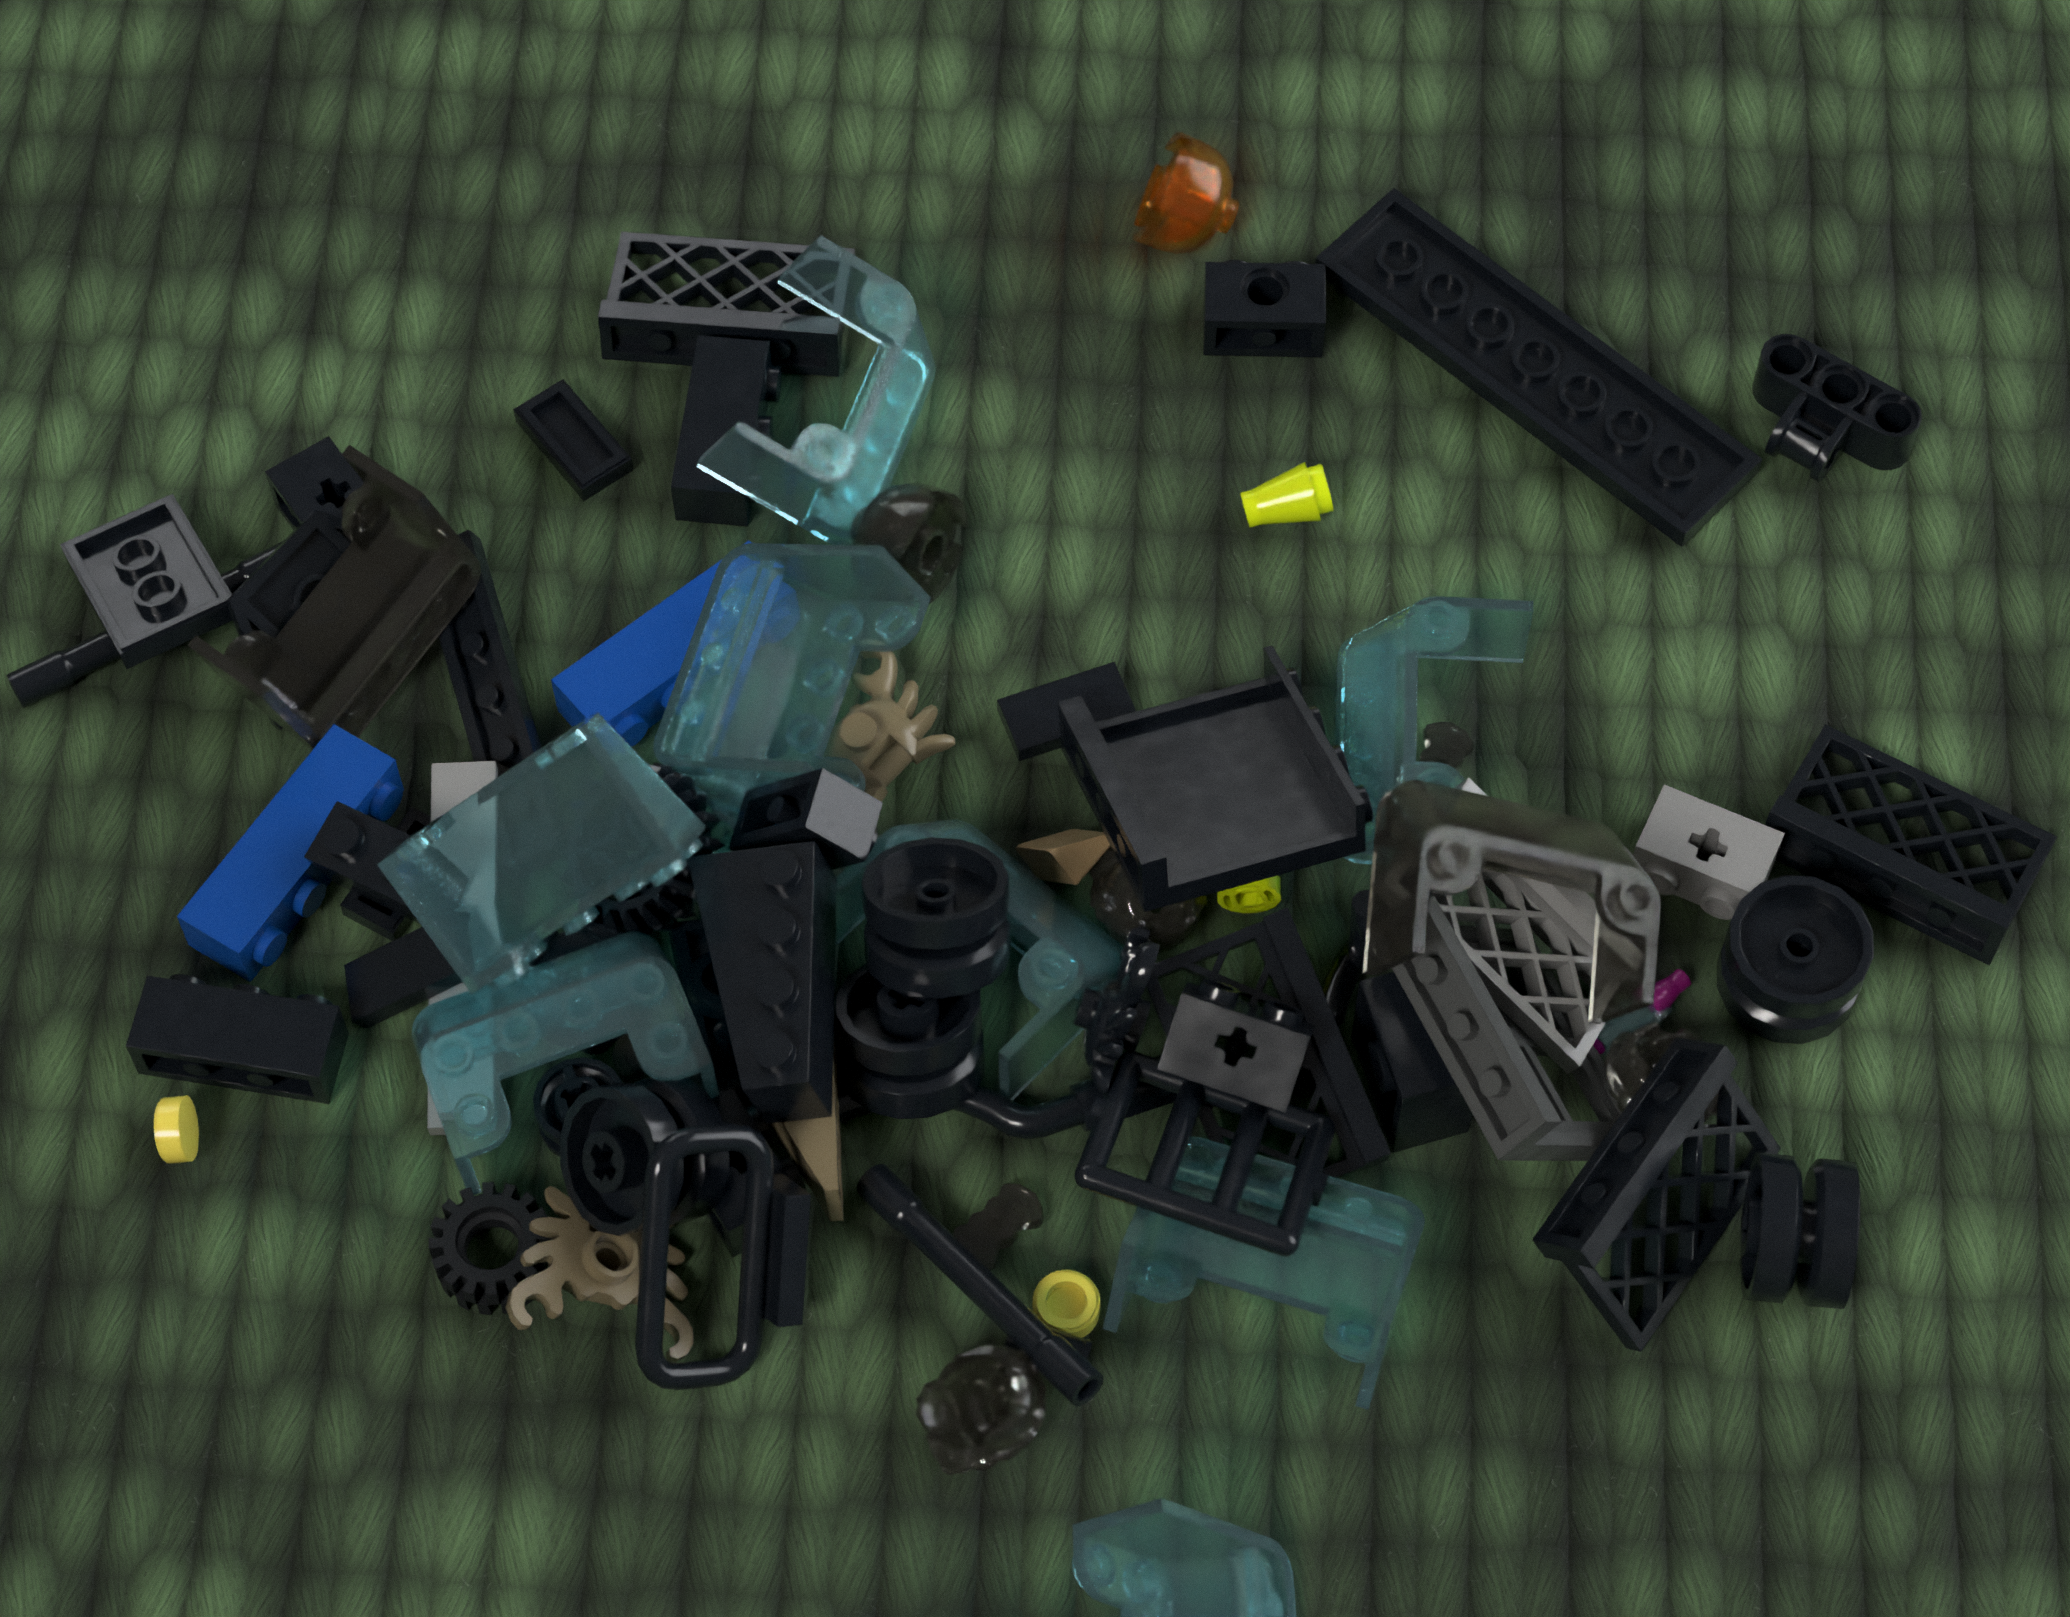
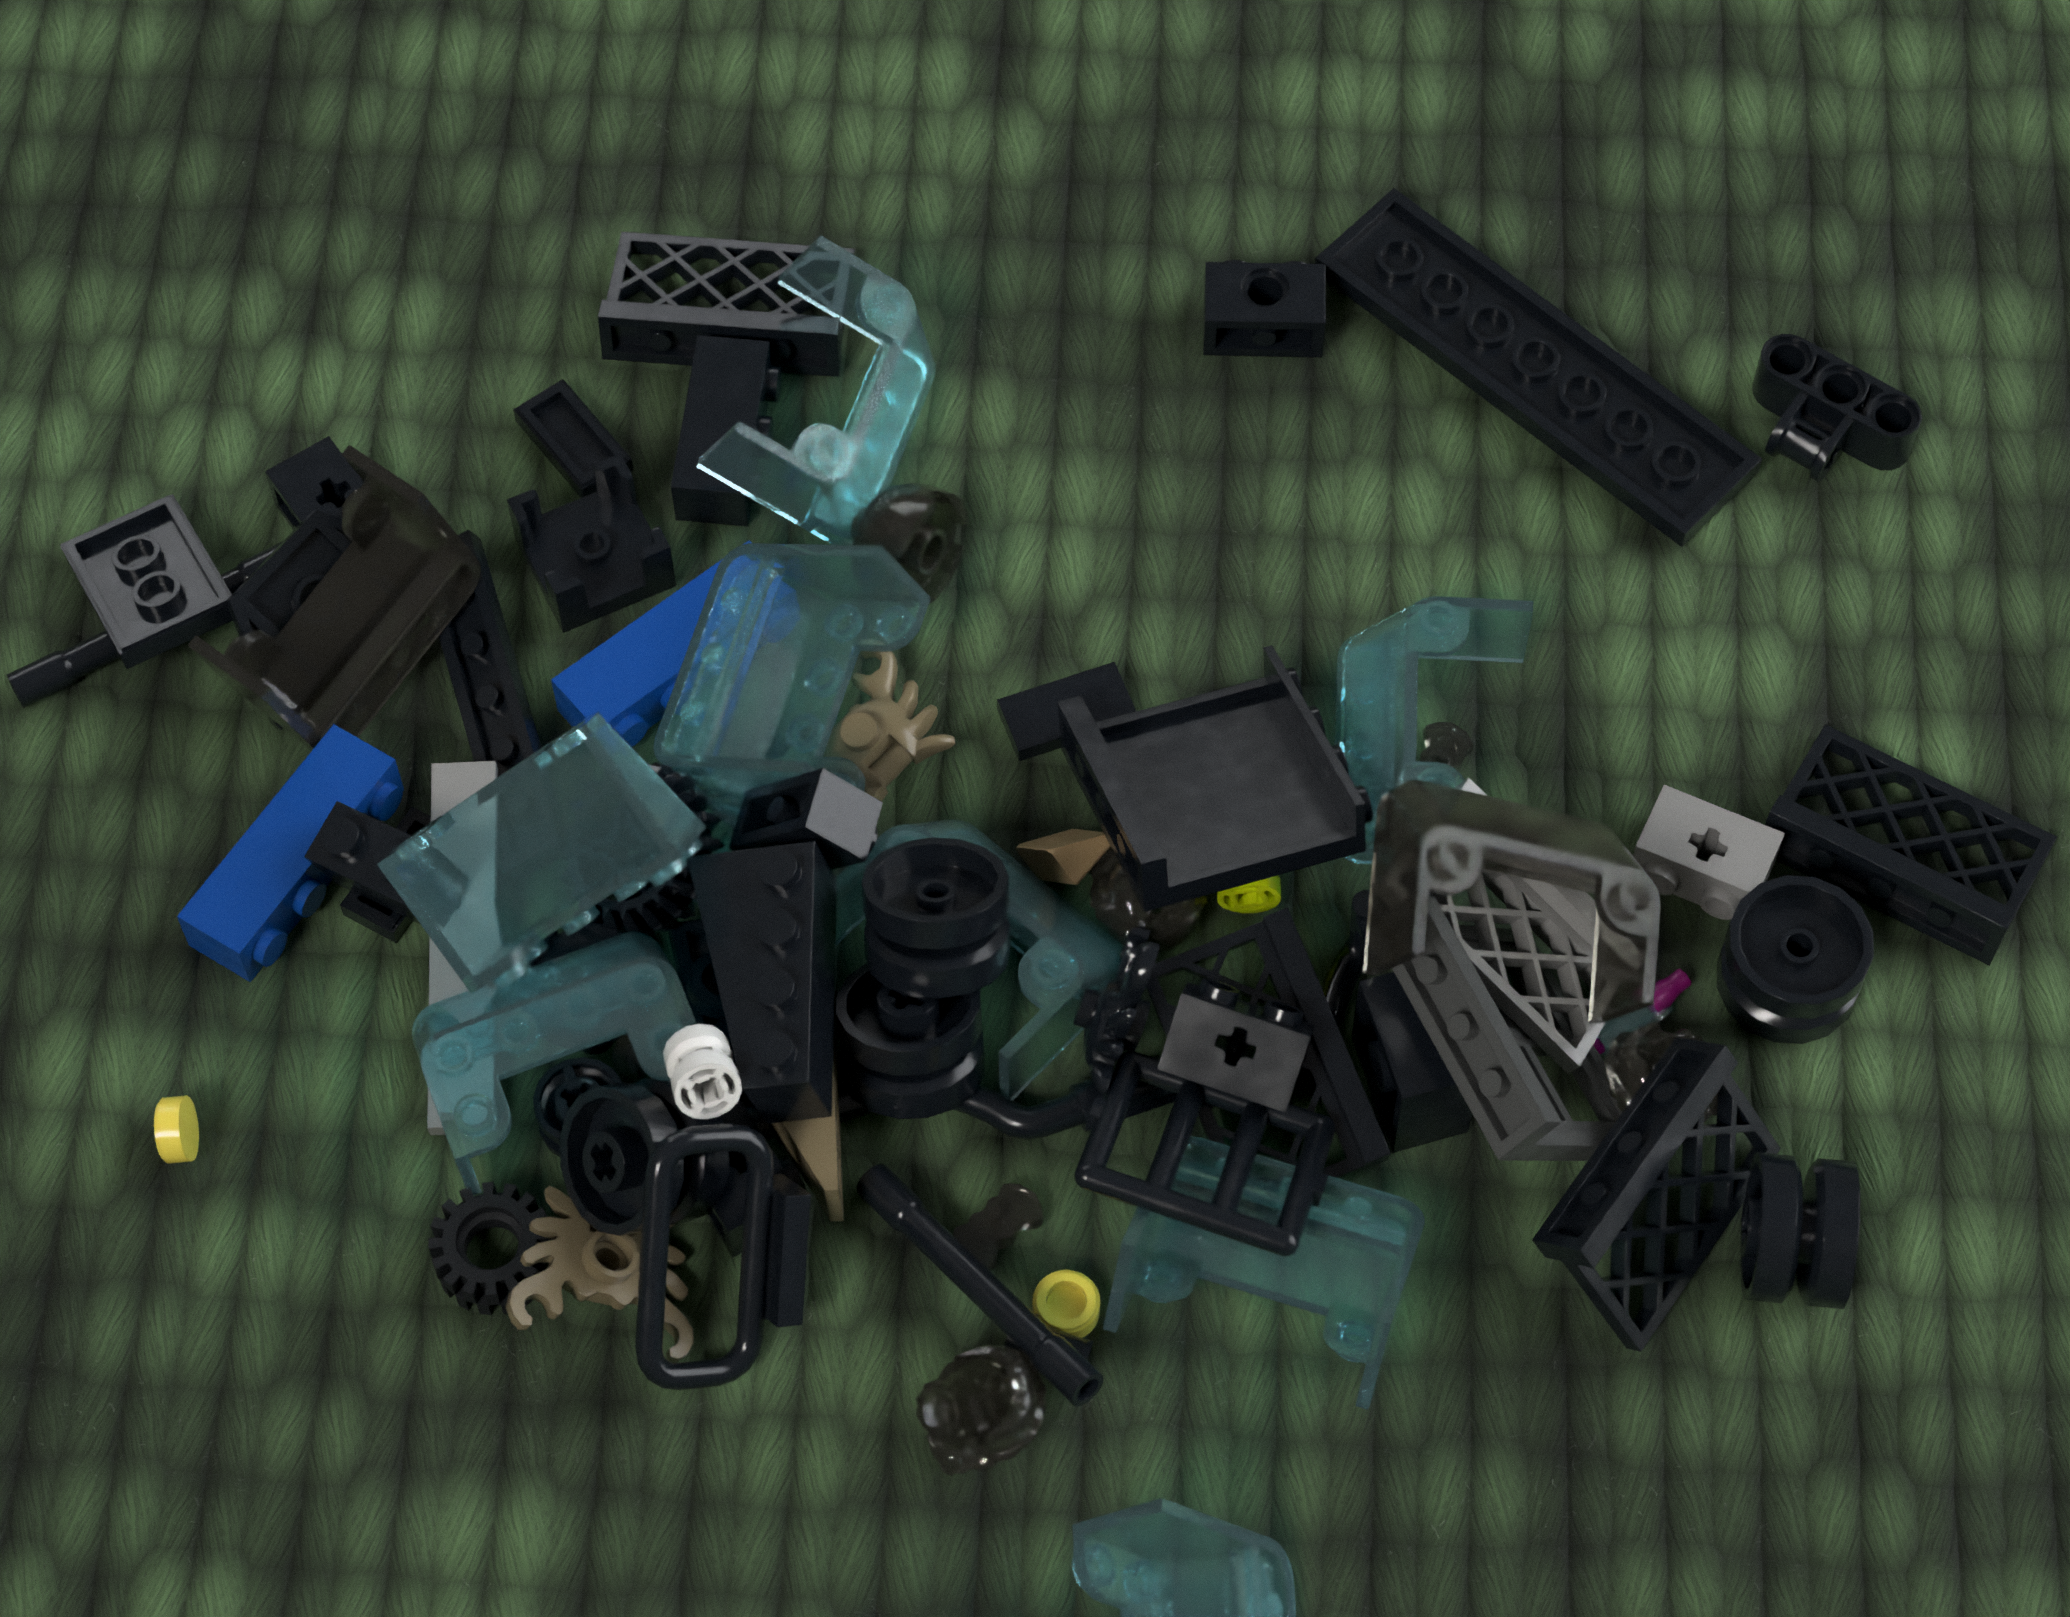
black brick [126,974,349,1104] -> none
black tile [344,915,469,1029] -> none
clear orange cylinder [1133,132,1239,254] -> none
neon yellow cone [1240,462,1334,528] -> none
none -> black panel [507,453,676,633]
none -> white wheel [663,1024,742,1120]

